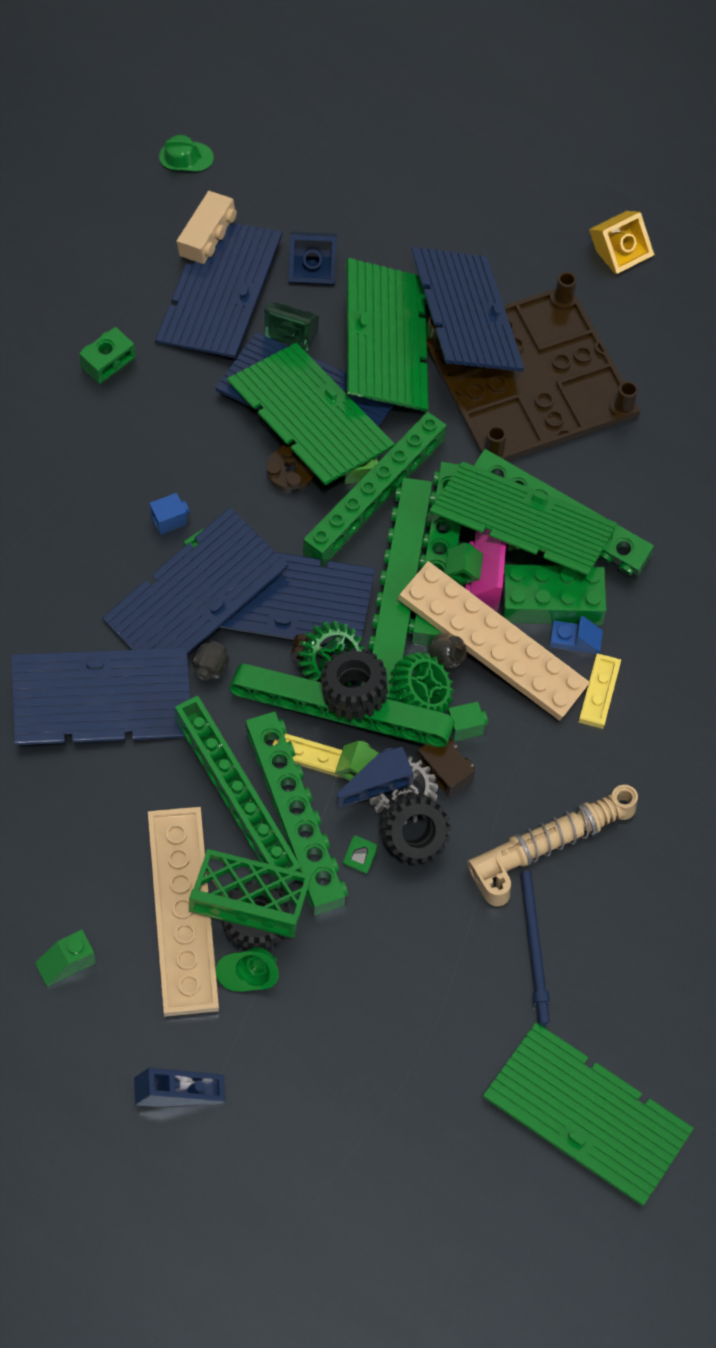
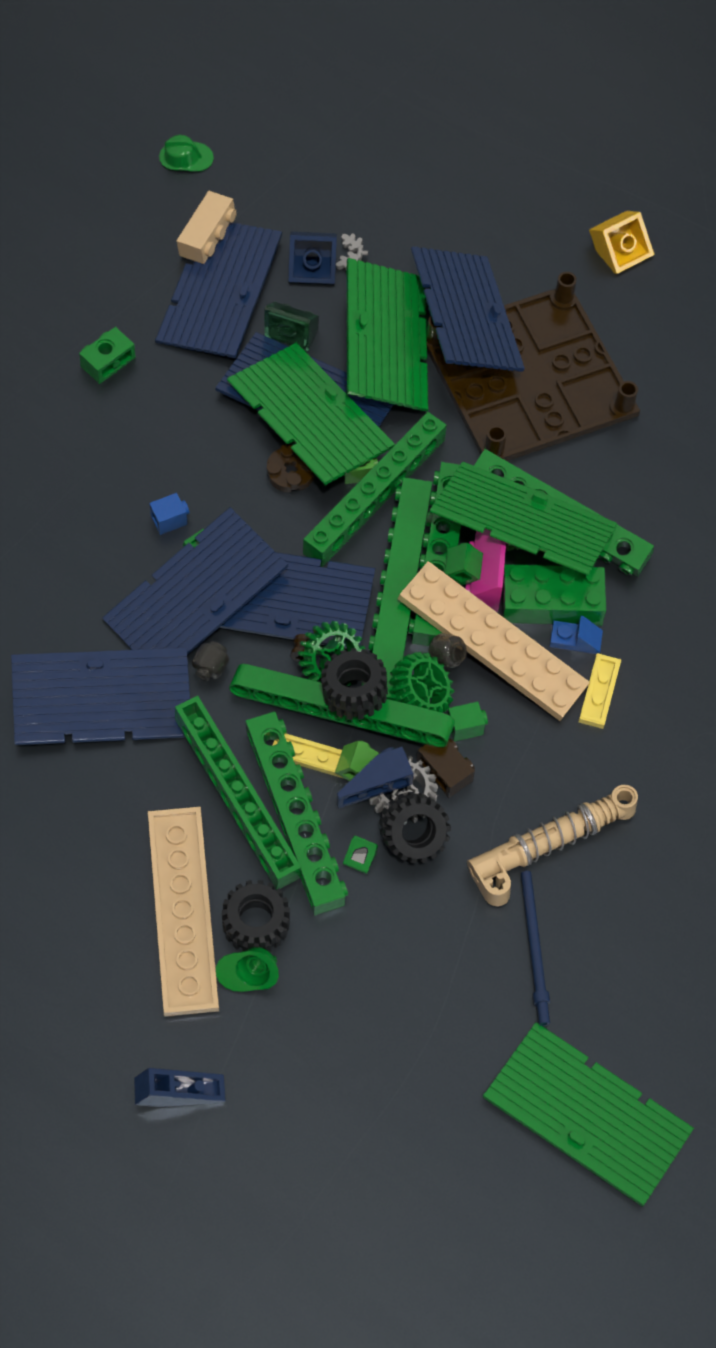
green slope [35,929,96,987] -> none
green fence [189,849,312,938] -> none
none -> light grey animal [336,234,368,271]

